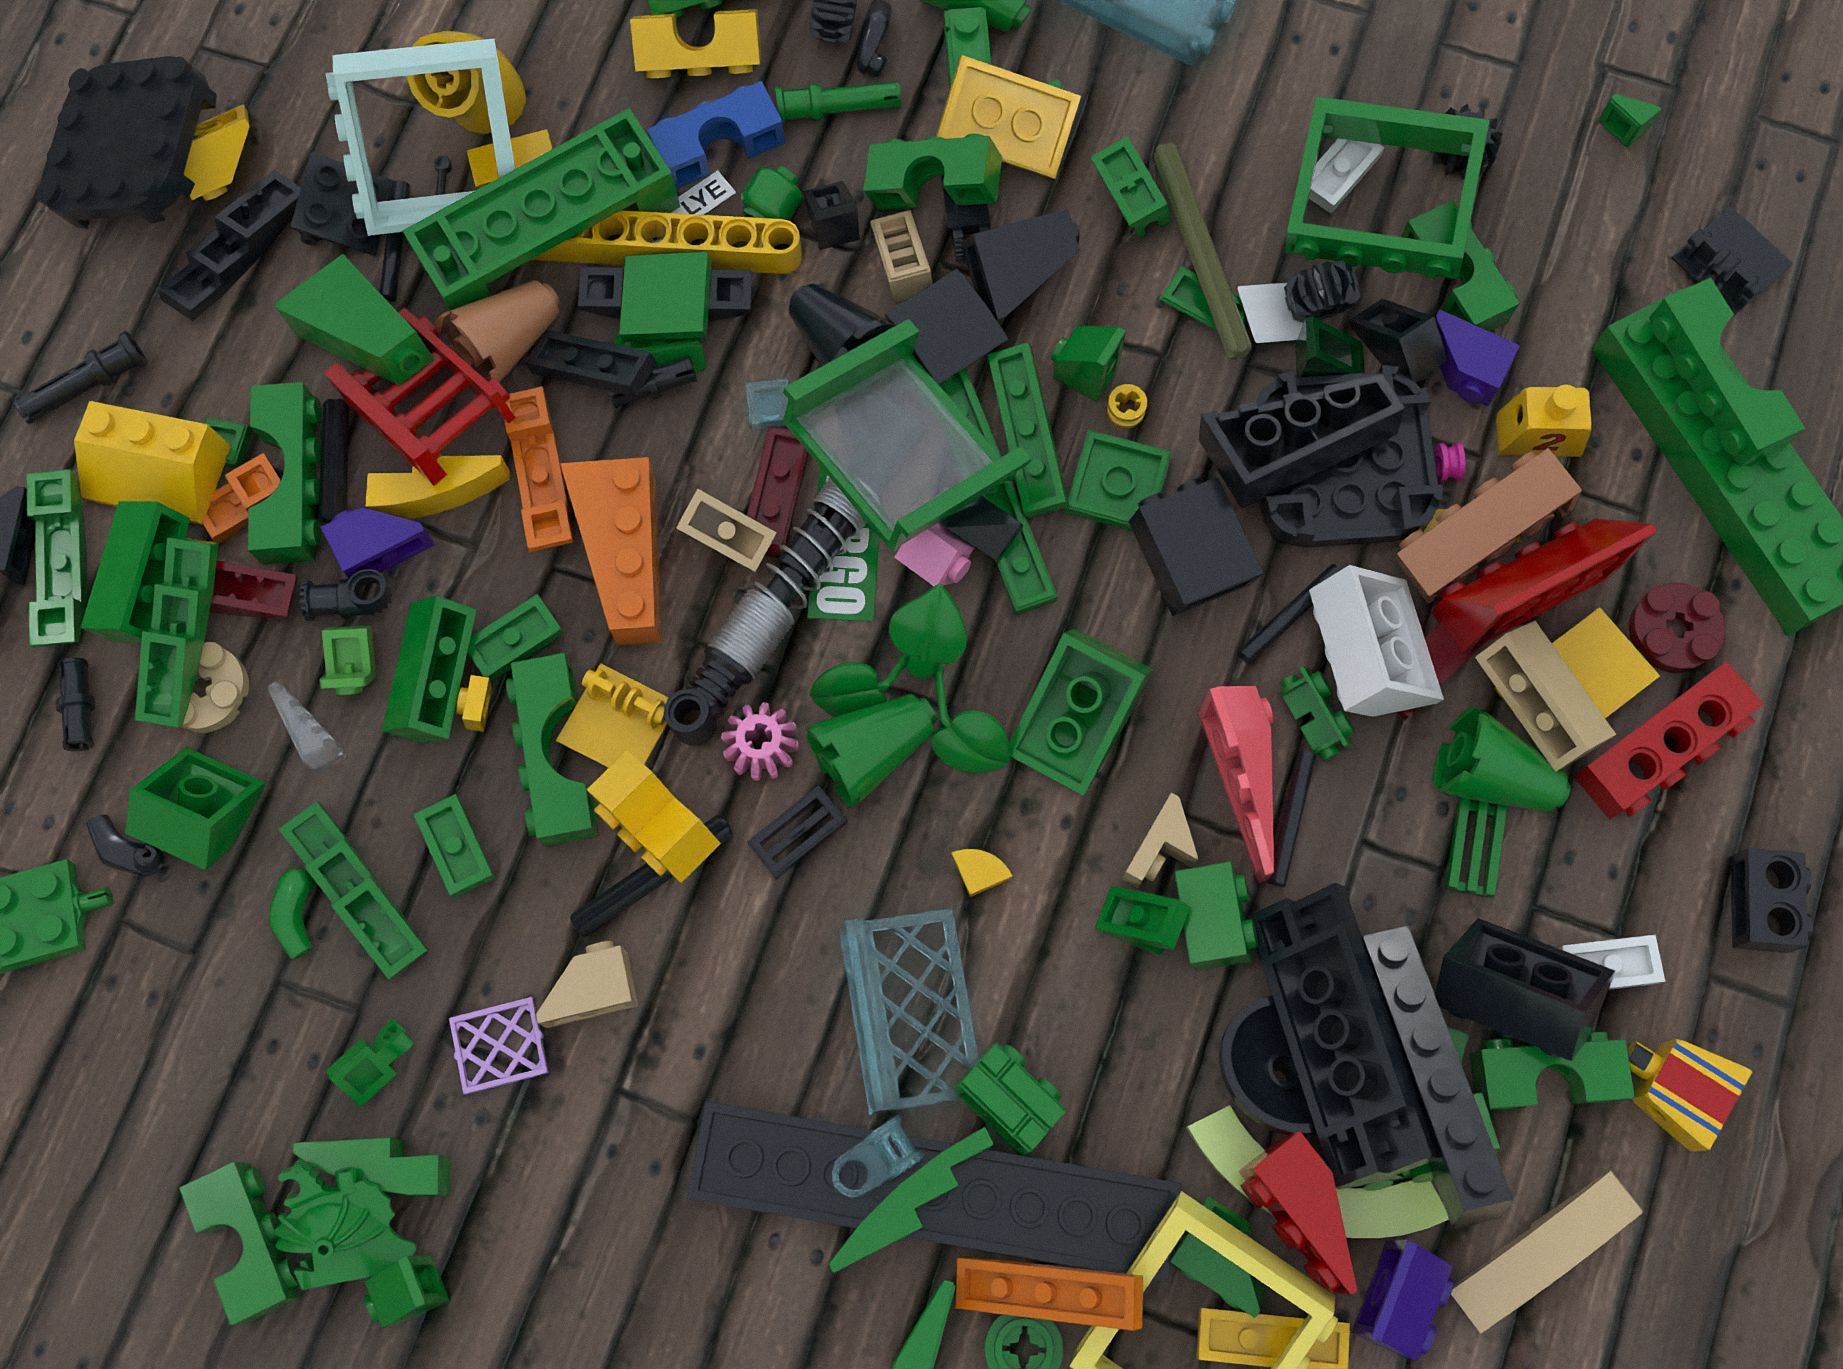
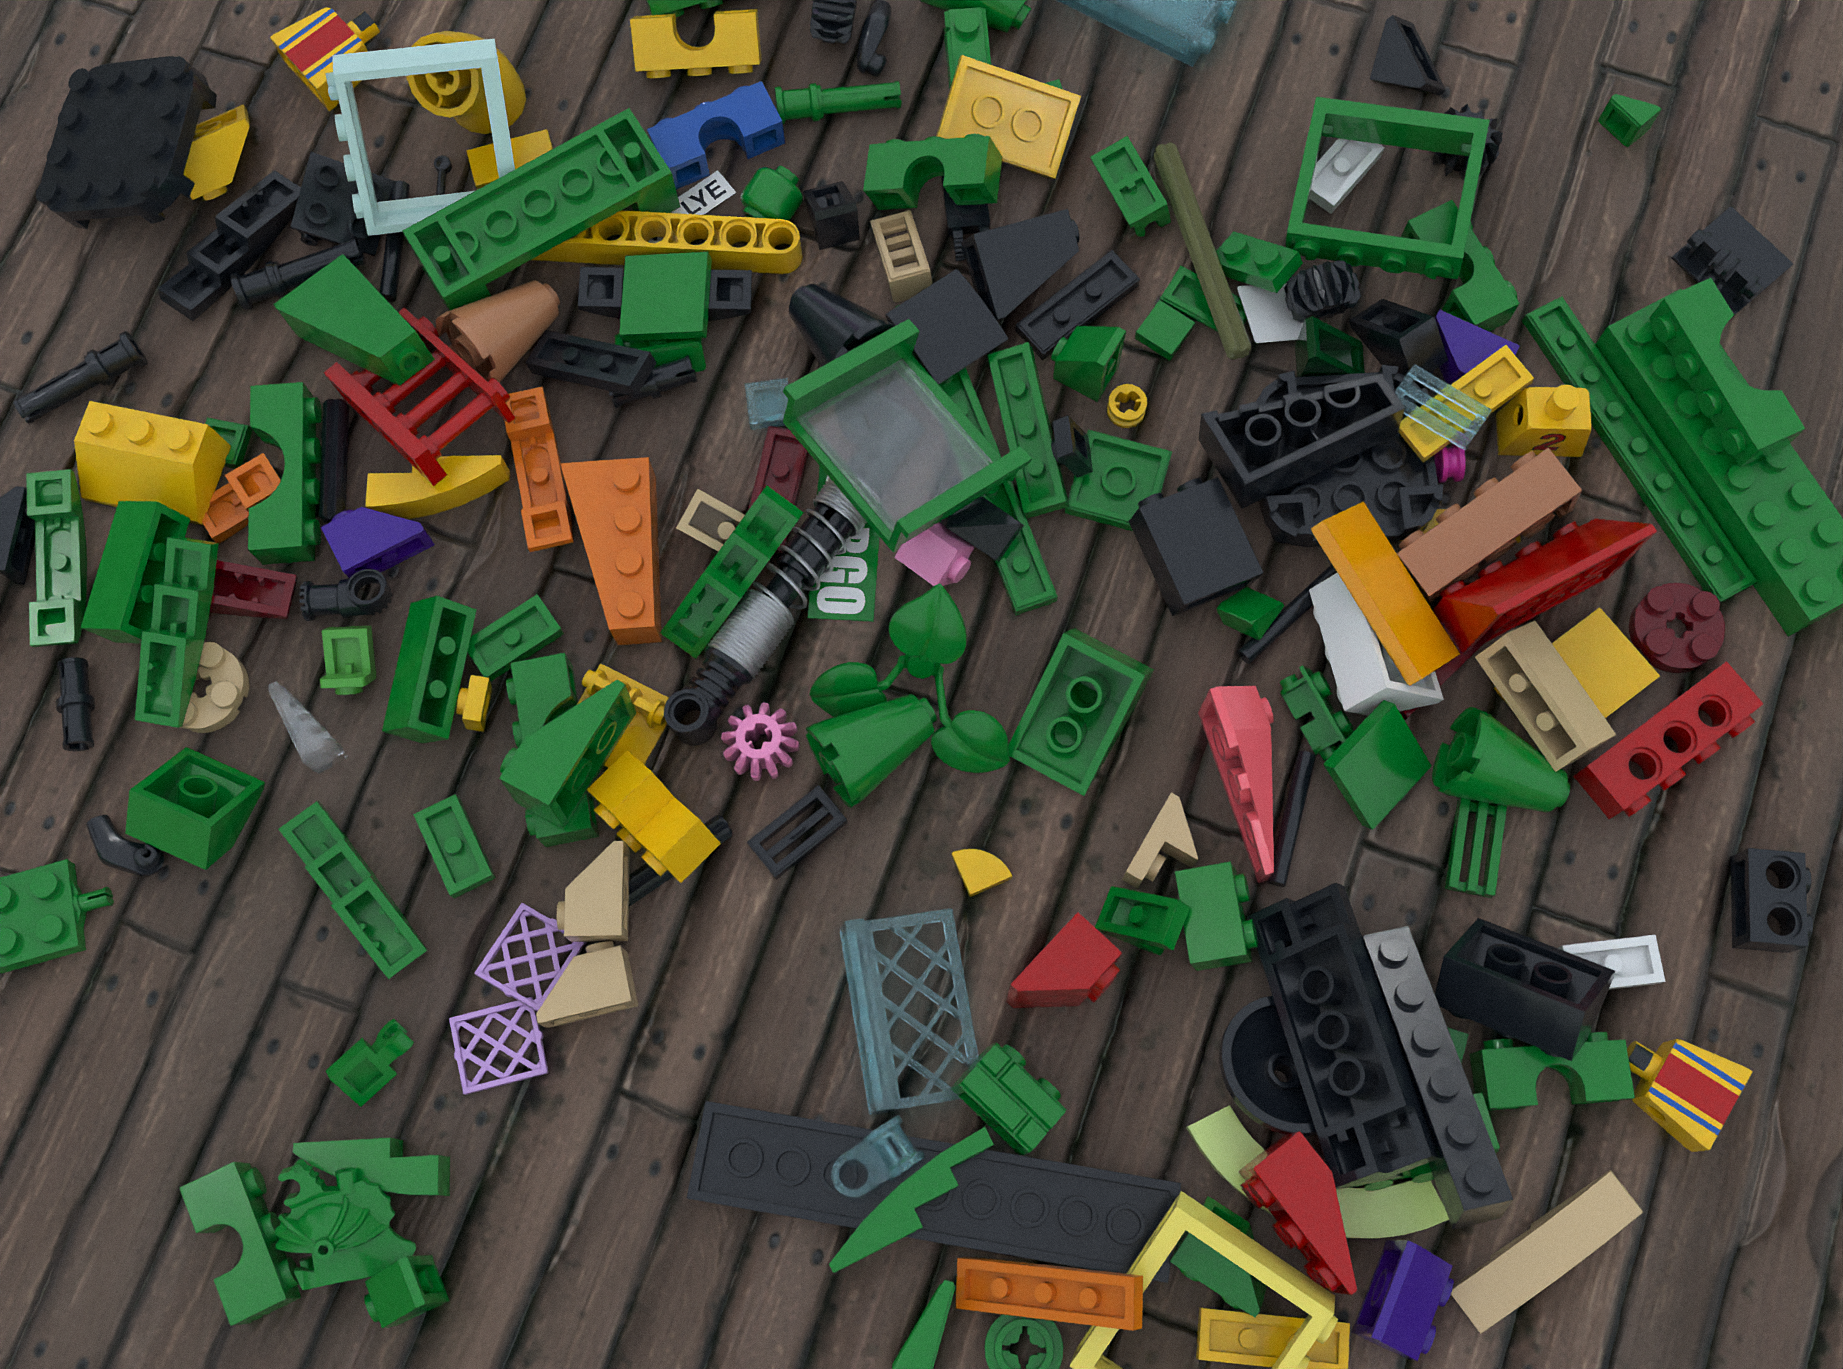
green arm [269,868,315,960] -> none
none -> black pin [230,238,366,311]
none -> torso [270,7,380,112]
none -> lavender window [474,903,587,1012]
none -> green slope [499,680,636,829]
none -> tan slope [557,841,630,942]
none -> green slope [660,486,804,659]
none -> red slope [1006,912,1122,1008]
none -> black tile [1015,250,1140,361]
none -> black plate [1051,415,1093,478]
none -> green tile [1135,300,1195,361]
none -> green plate [1216,231,1303,293]
none -> green slope [1216,587,1284,641]
none -> light orange tile [1311,501,1460,686]
none -> green tile [1323,700,1432,830]
none -> black slope [1370,15,1446,96]
none -> clear light blue tile [1395,364,1492,451]
none -> yellow plate [1398,345,1534,463]
none -> green tile [1522,296,1757,603]

